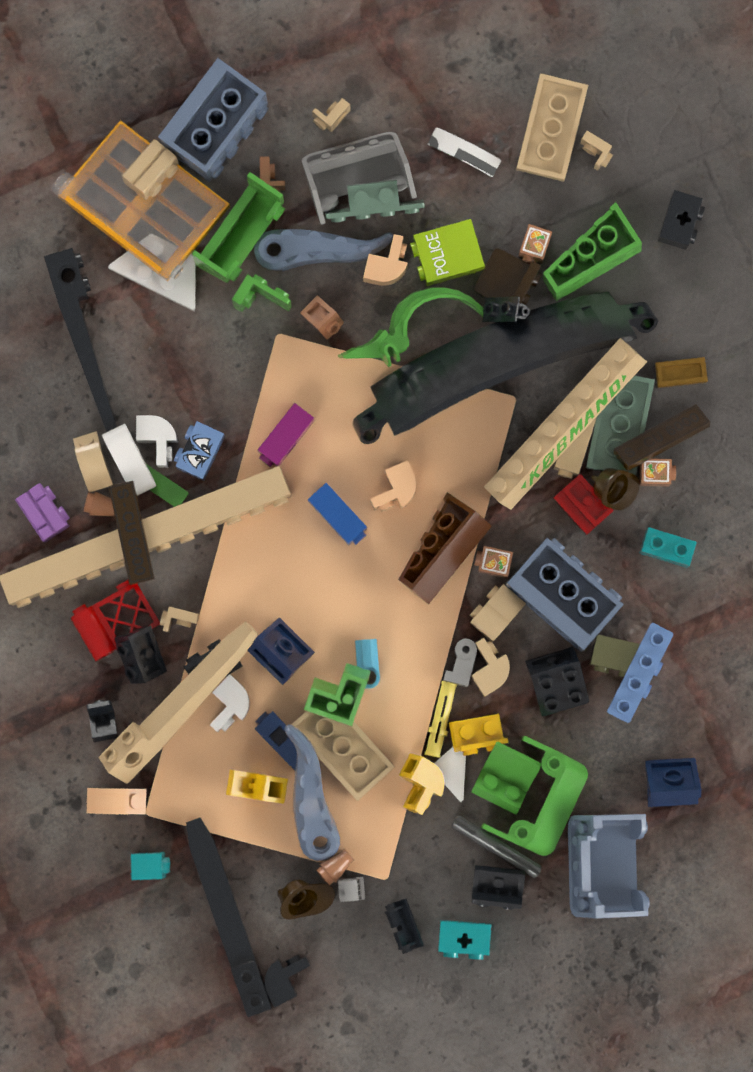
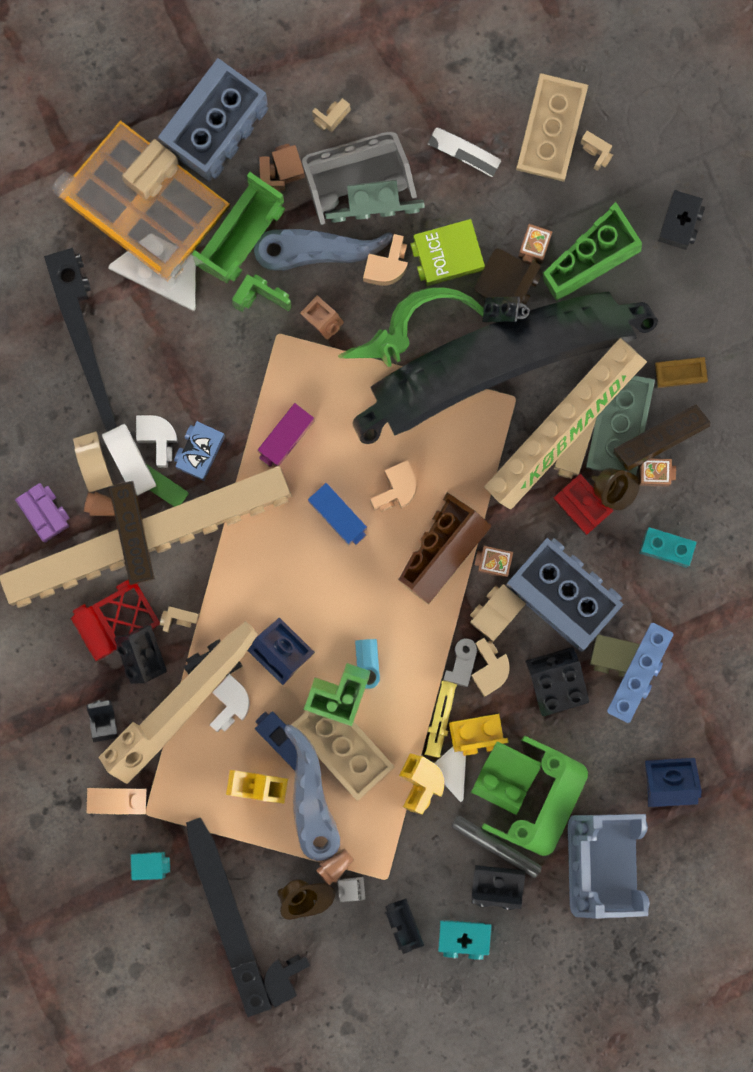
none -> nougat brick [272,144,305,184]

